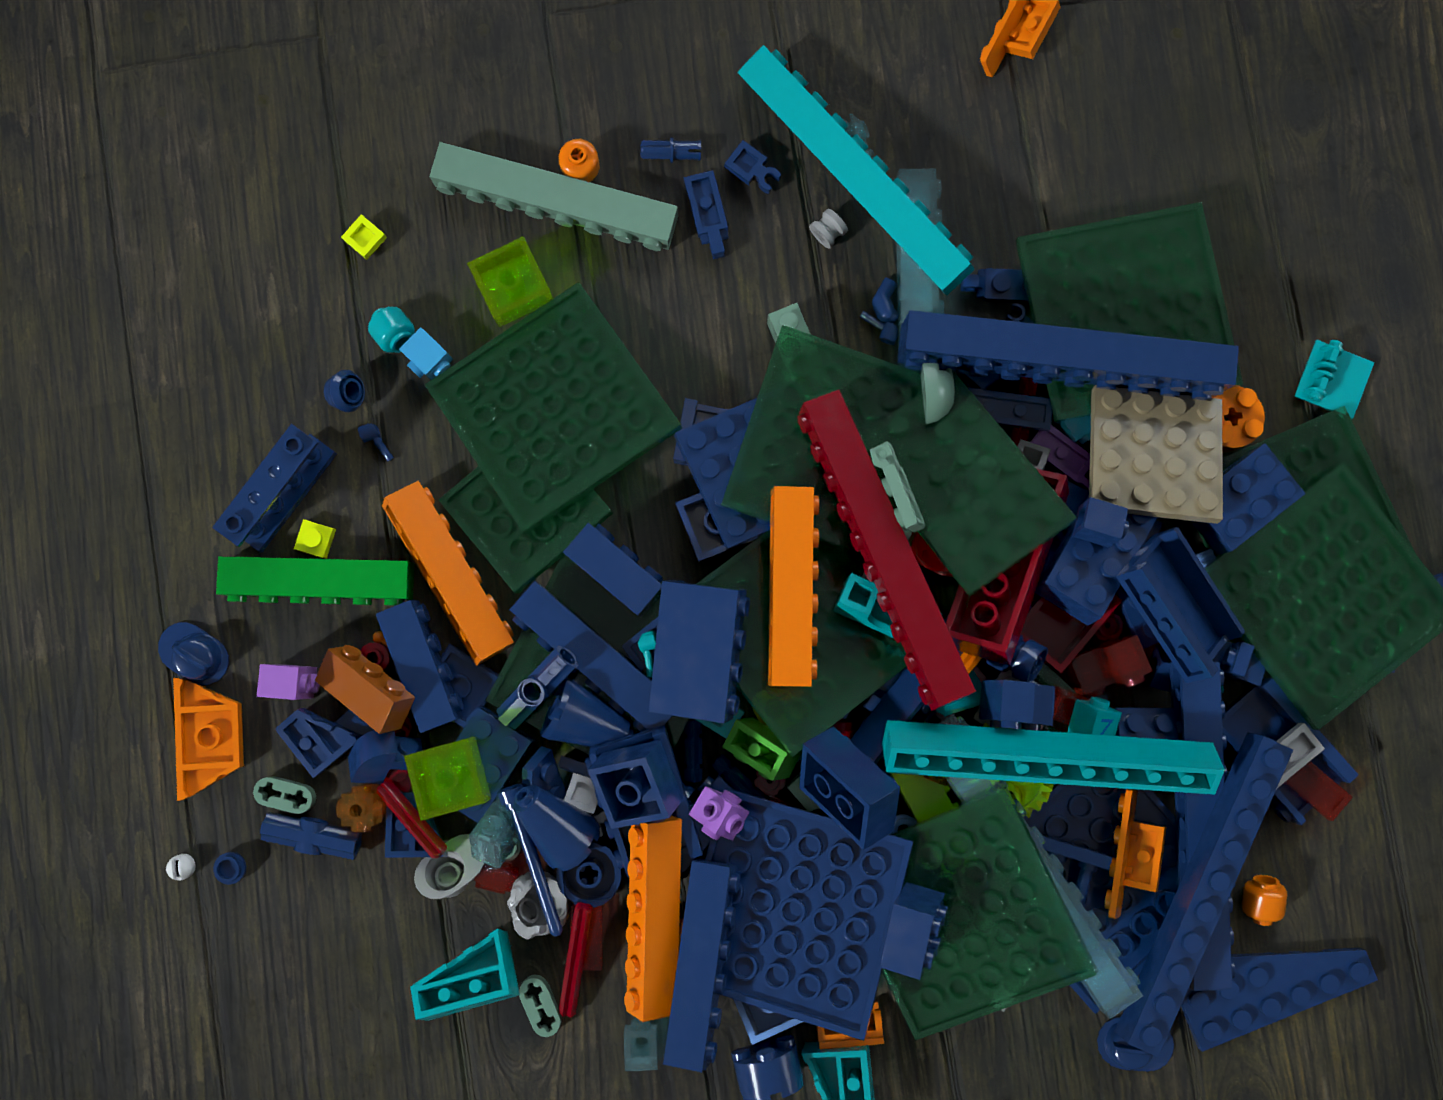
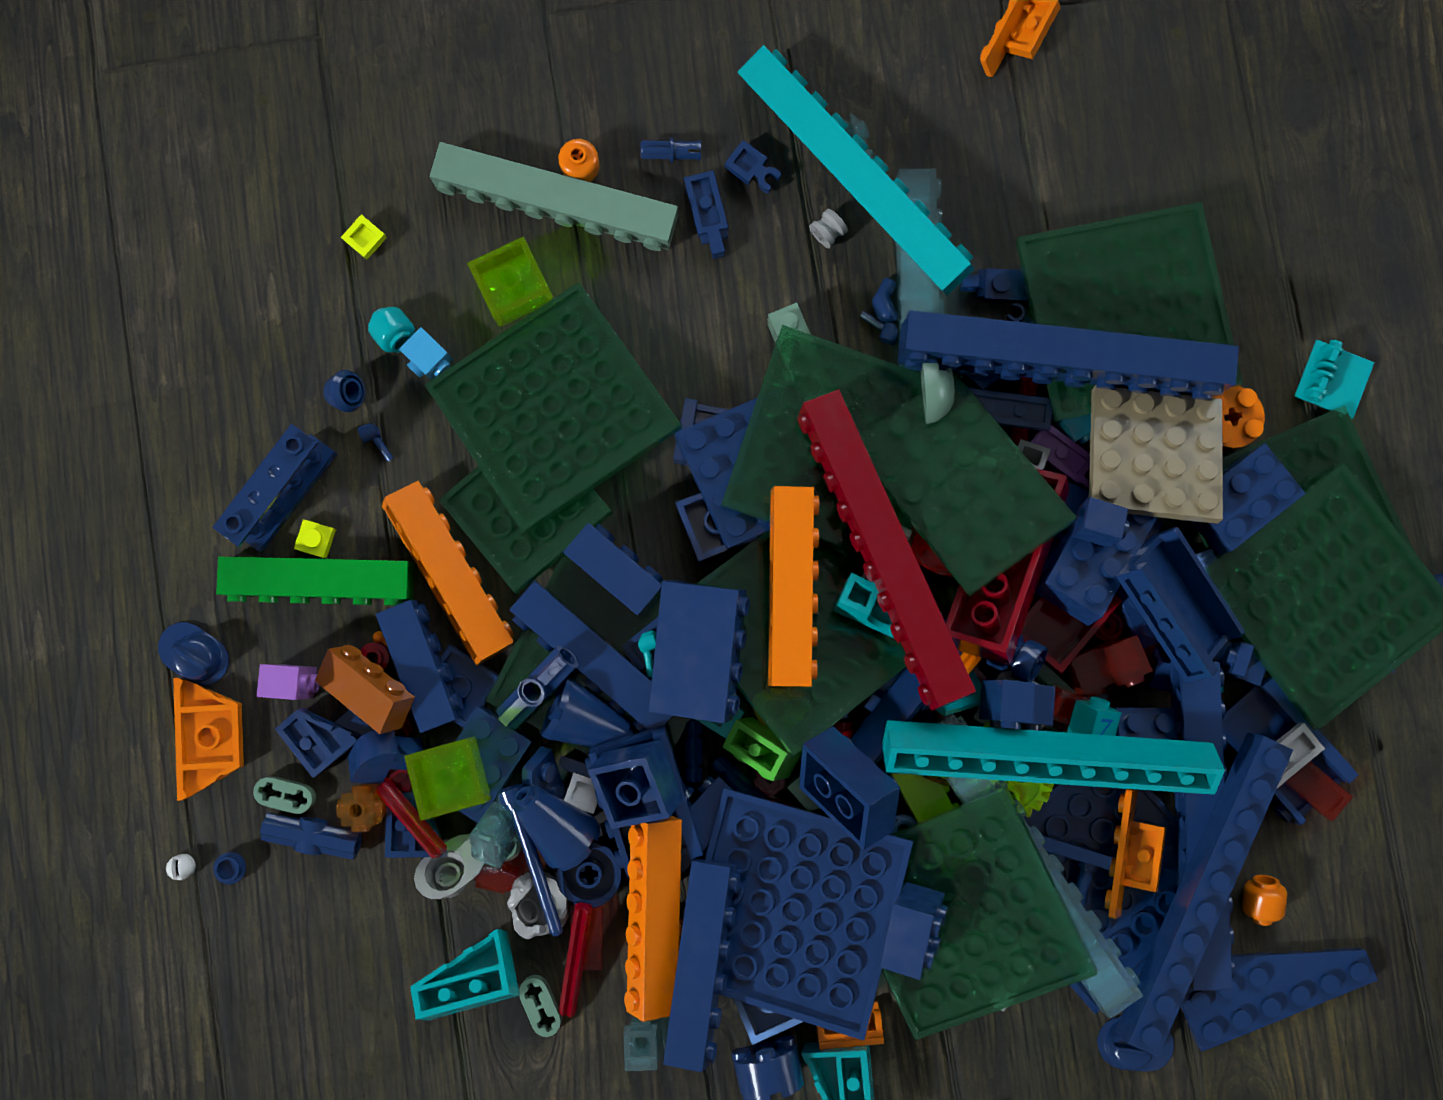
medium lavender brick [689,786,749,841] -> none
sand green hinge [870,441,926,533] -> none

